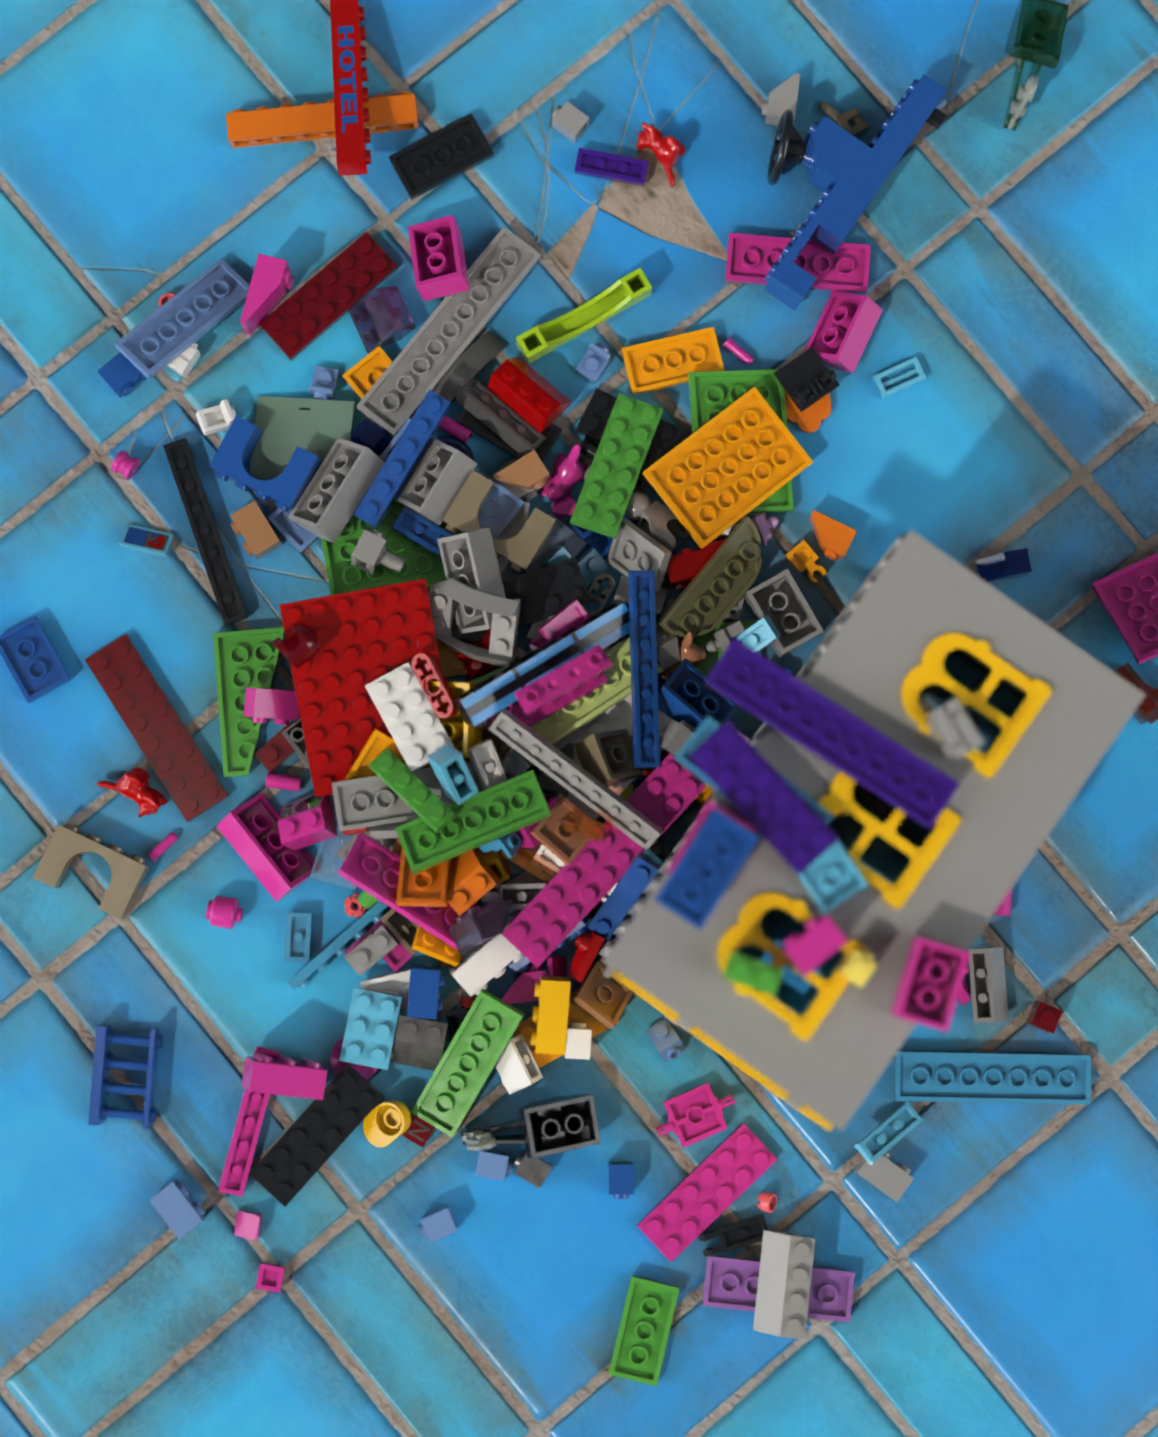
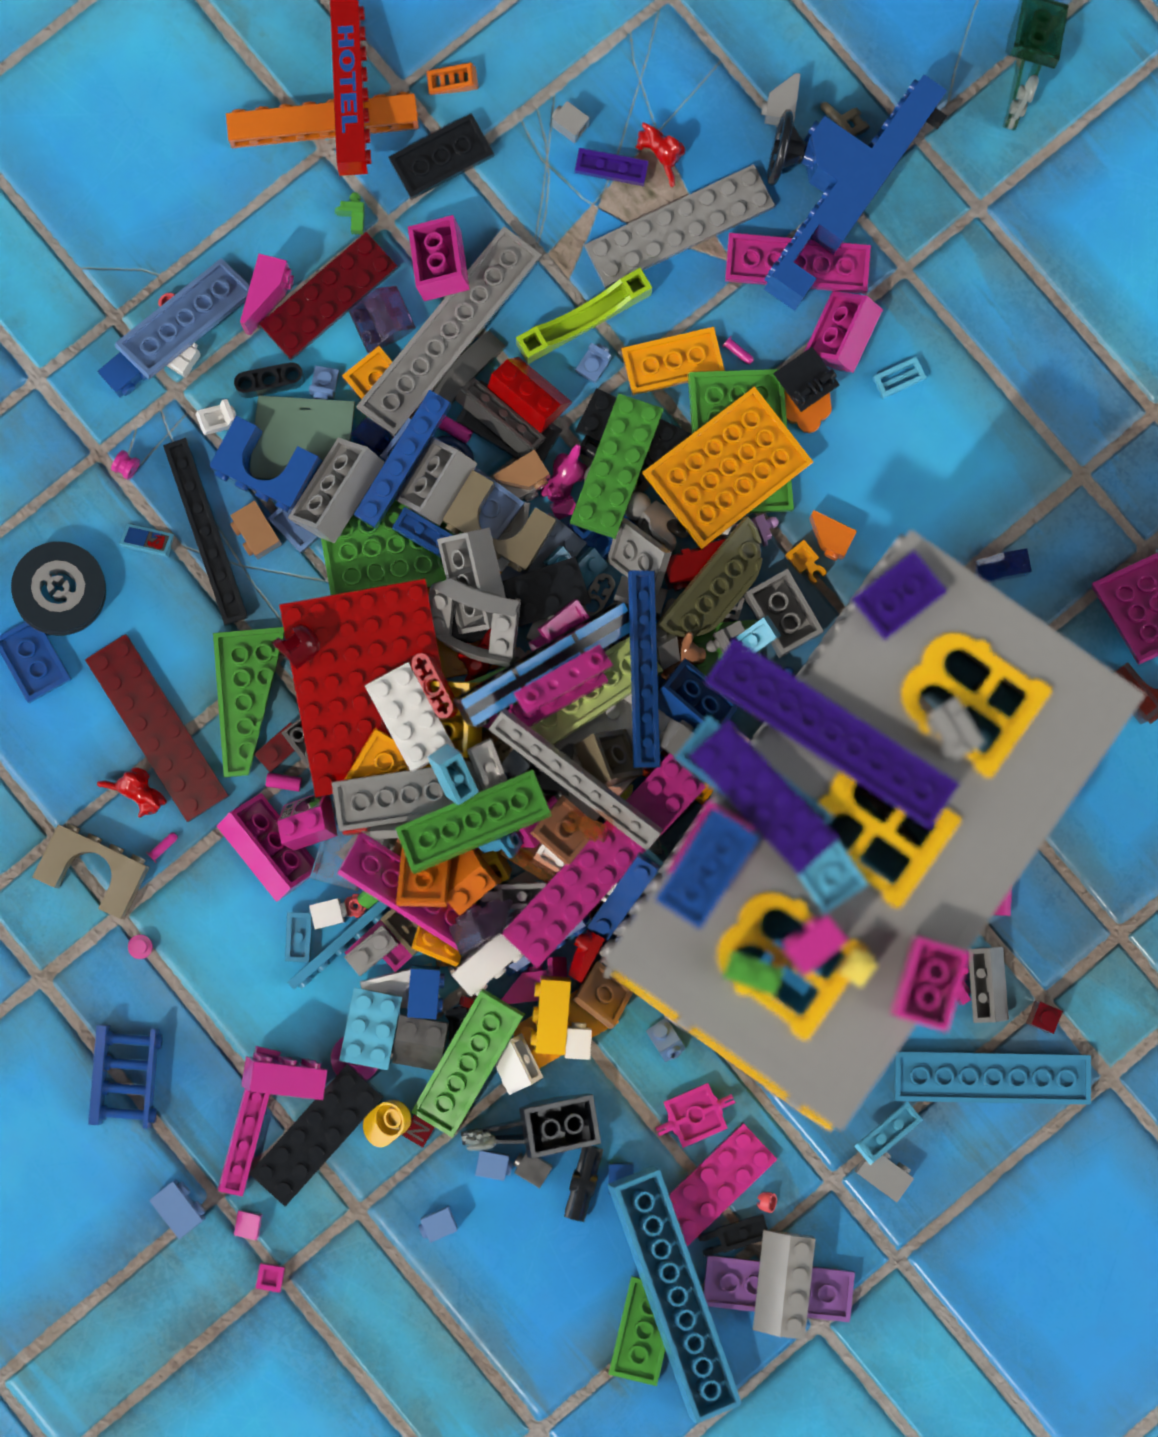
dark pink head [206,895,243,929] -> none
dark pink brick [244,687,299,725] -> none
light grey brick [351,529,406,575] -> none
bright green plate [369,748,455,833] -> none
none -> black wheel [11,542,106,636]
none -> dark pink plate [128,935,153,959]
none -> black beam [234,362,305,398]
none -> white brick [309,898,348,929]
none -> bright green piece [335,192,365,235]
none -> orange slope [426,62,479,95]
none -> black piece [564,1146,603,1222]
none -> light grey plate [584,164,775,289]
none -> dark azure brick [607,1166,742,1424]
none -> dark purple plate [851,550,948,641]

